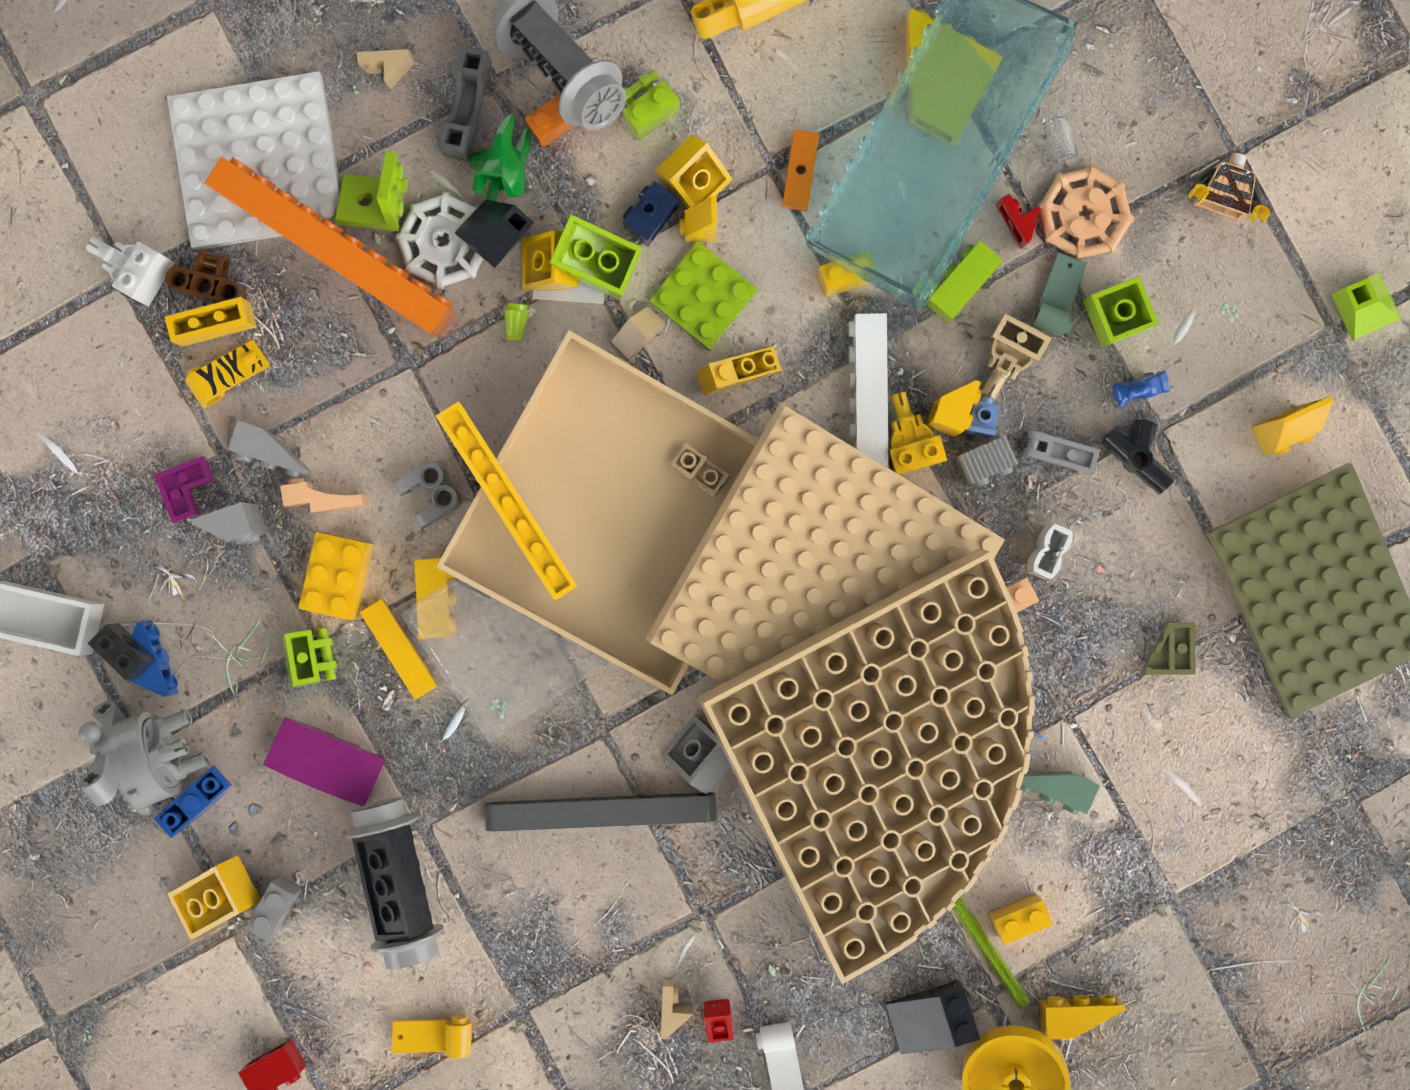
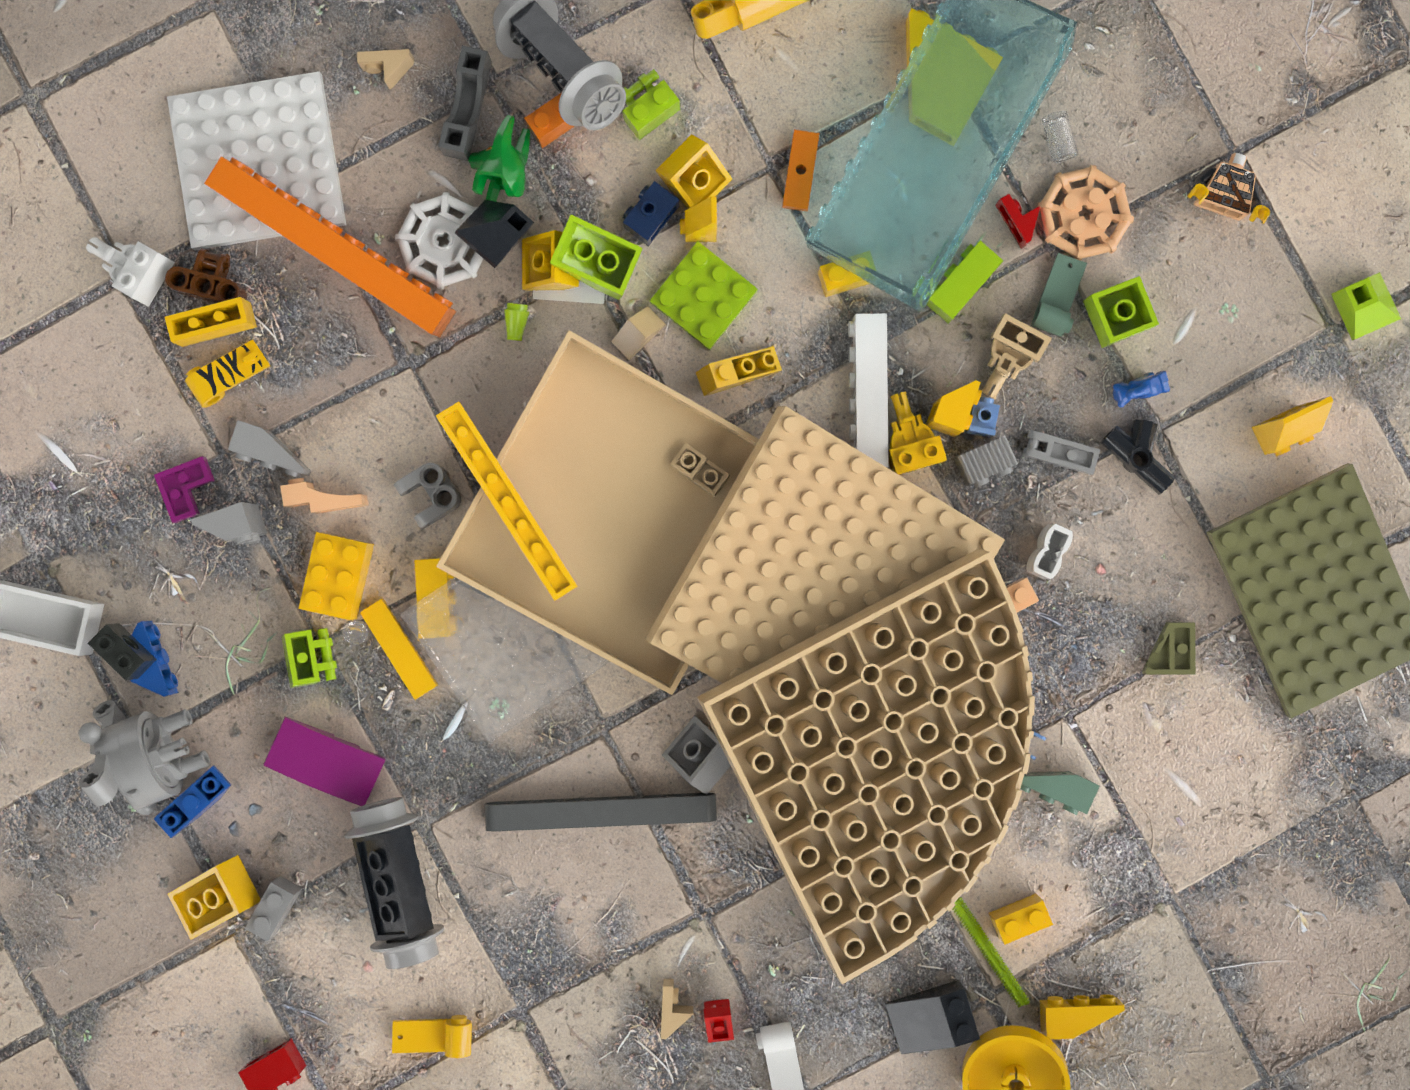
lime bracket [335,151,408,231] -> none

